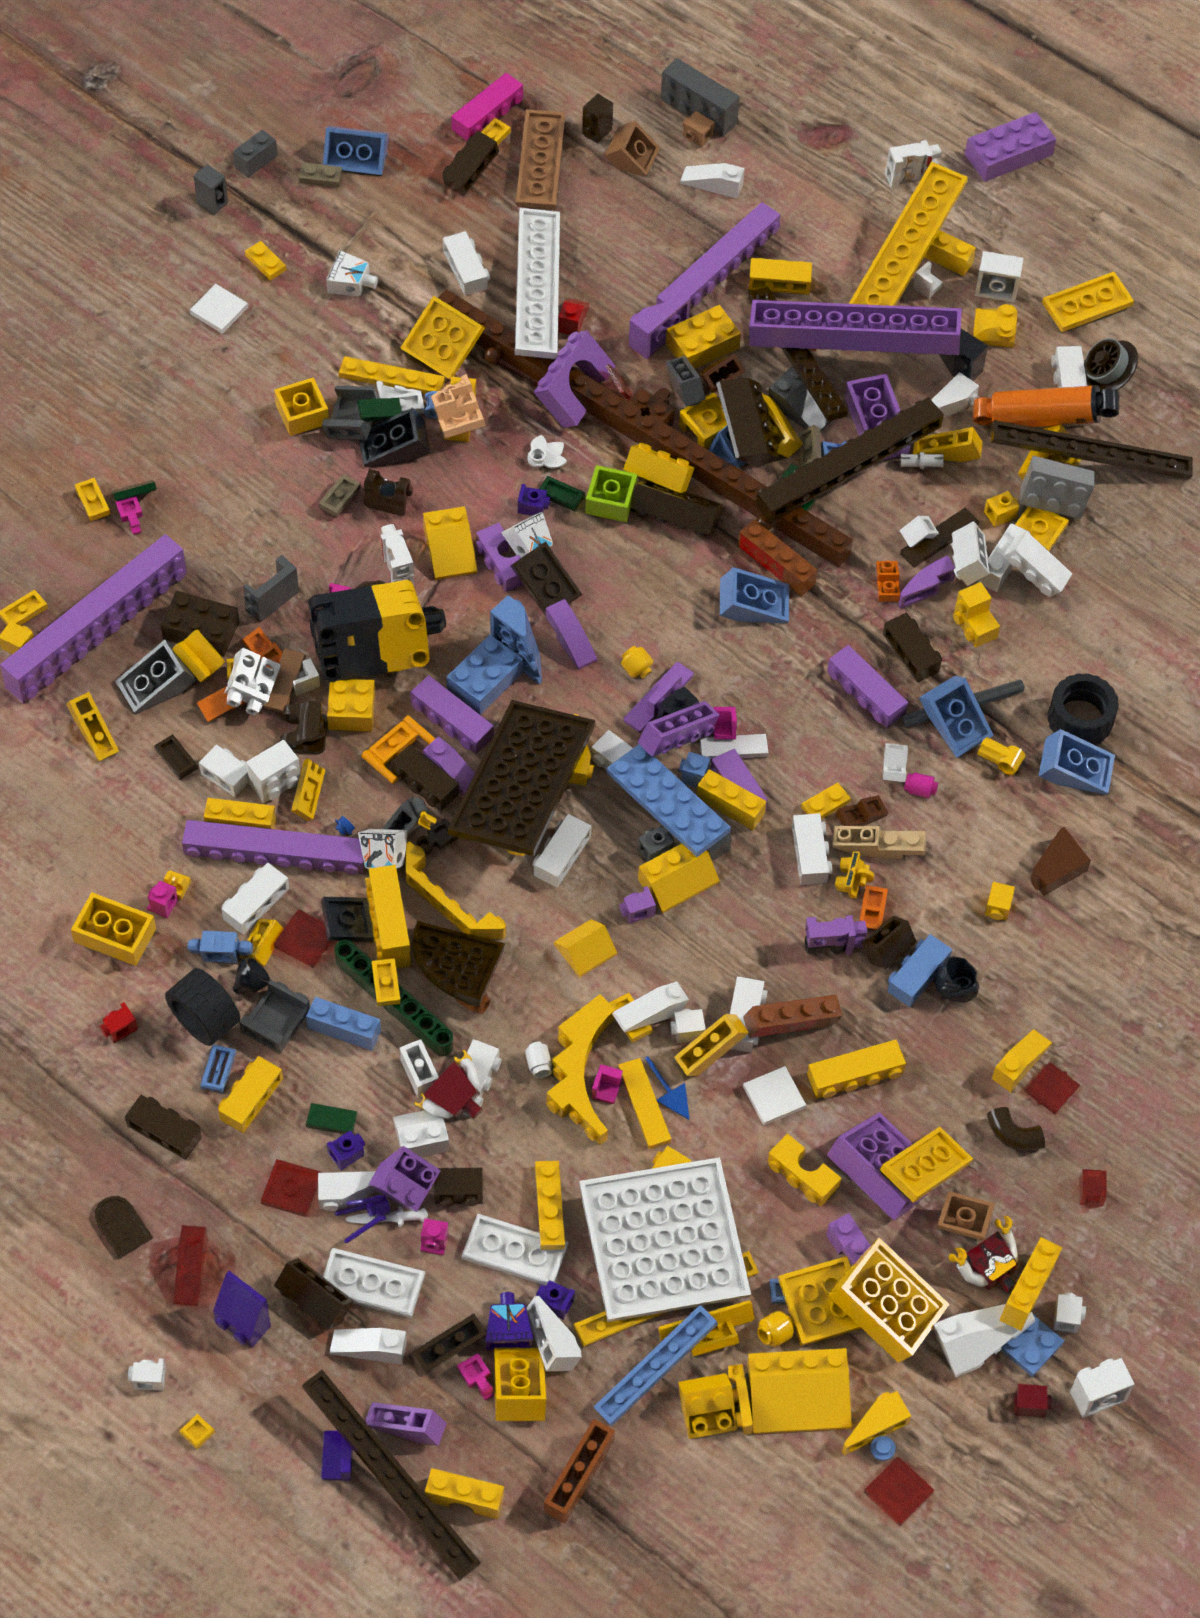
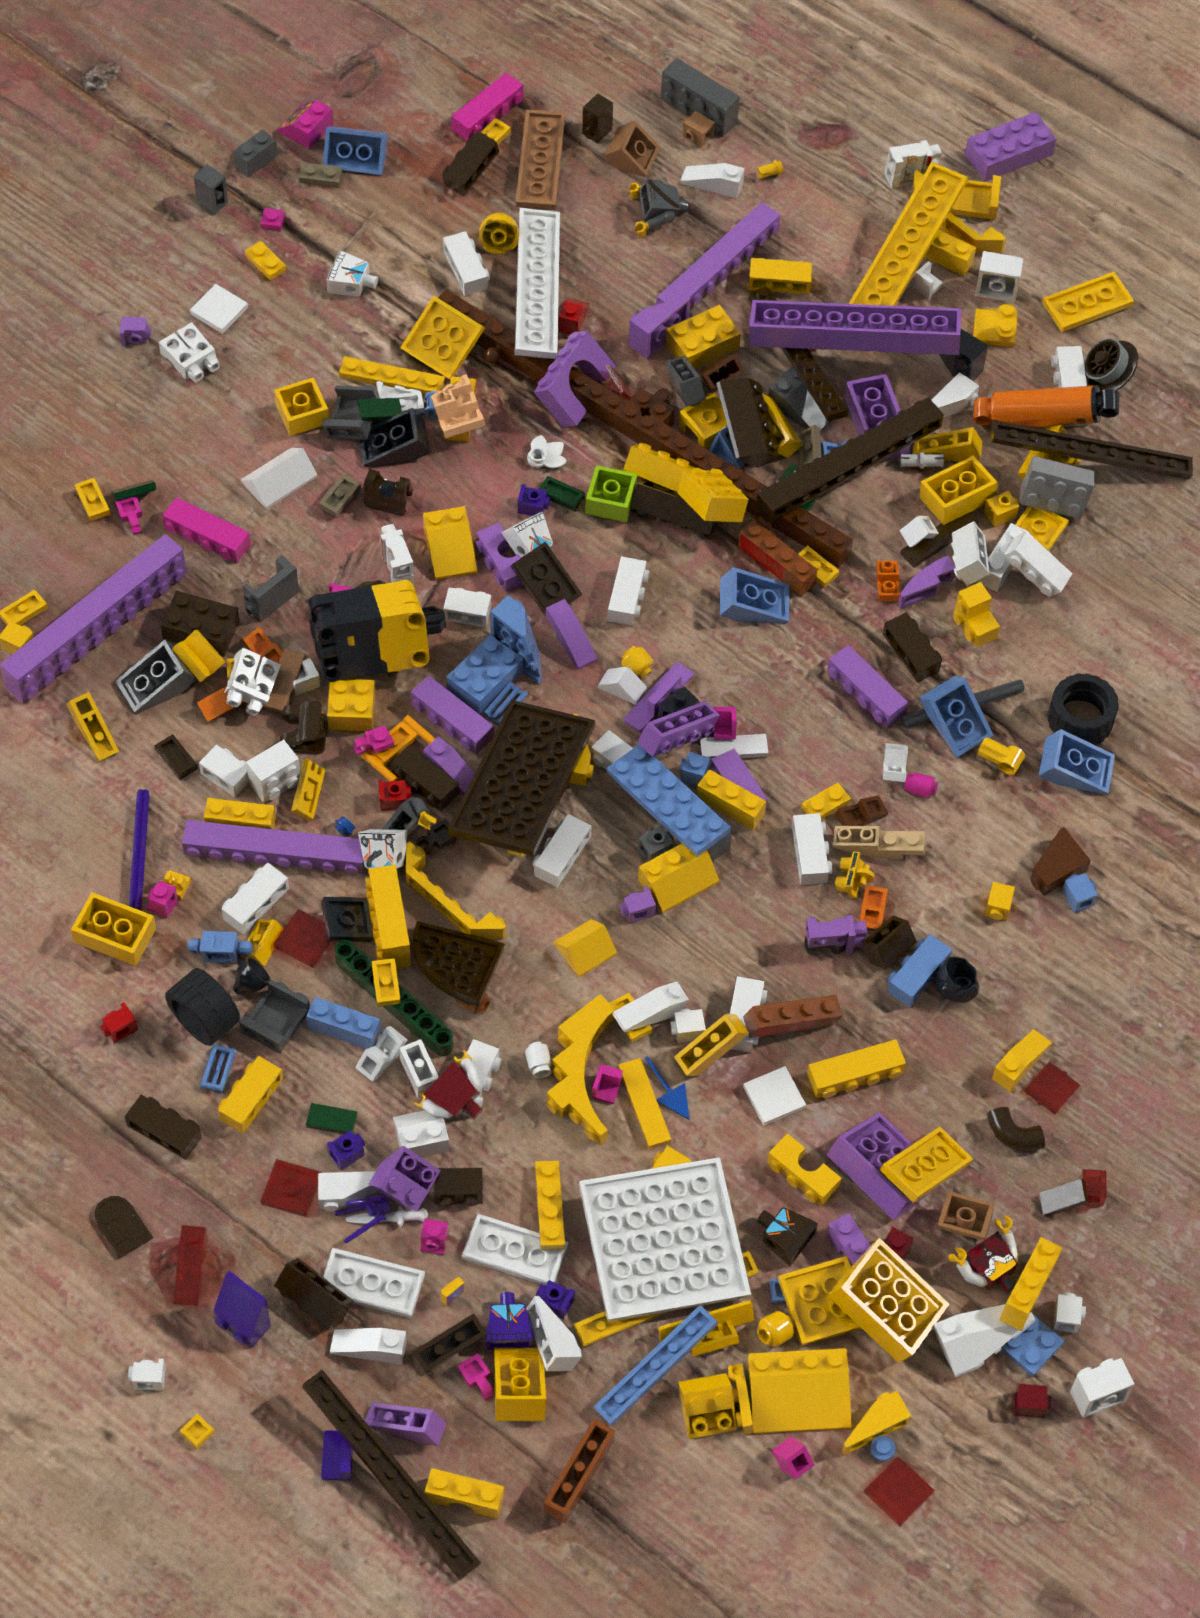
none -> medium lavender brick [120,317,152,346]
none -> dark purple axle [129,789,150,910]
none -> white hips [159,322,220,383]
none -> dark pink brick [162,497,251,563]
none -> white slope [241,447,317,509]
none -> dark pink plate [260,208,285,231]
none -> dark pink slope [278,100,333,150]
none -> dark pink plate [353,725,394,755]
none -> white slope [355,1026,407,1082]
none -> red brick [378,780,411,811]
none -> yellow tile [440,1277,465,1306]
none -> white brick [443,587,491,628]
none -> yellow cylinder [479,212,519,255]
none -> medium blue tile [484,682,528,725]
none -> white slope [598,666,647,705]
none -> white brick [608,556,649,626]
none -> dark grey torso [629,178,688,238]
none -> yellow brick [677,468,748,522]
none -> yellow pin [757,160,784,180]
none -> dark brown torso [757,1208,818,1267]
none -> dark pink brick [771,1436,815,1479]
none -> yellow plate [799,546,839,588]
none -> dark red brick [884,1227,914,1261]
none -> yellow slope [912,170,1006,253]
none -> yellow brick [920,456,998,525]
none -> yellow panel [950,171,1001,220]
none -> tile [1039,1179,1089,1217]
none -> medium blue brick [1062,873,1098,913]

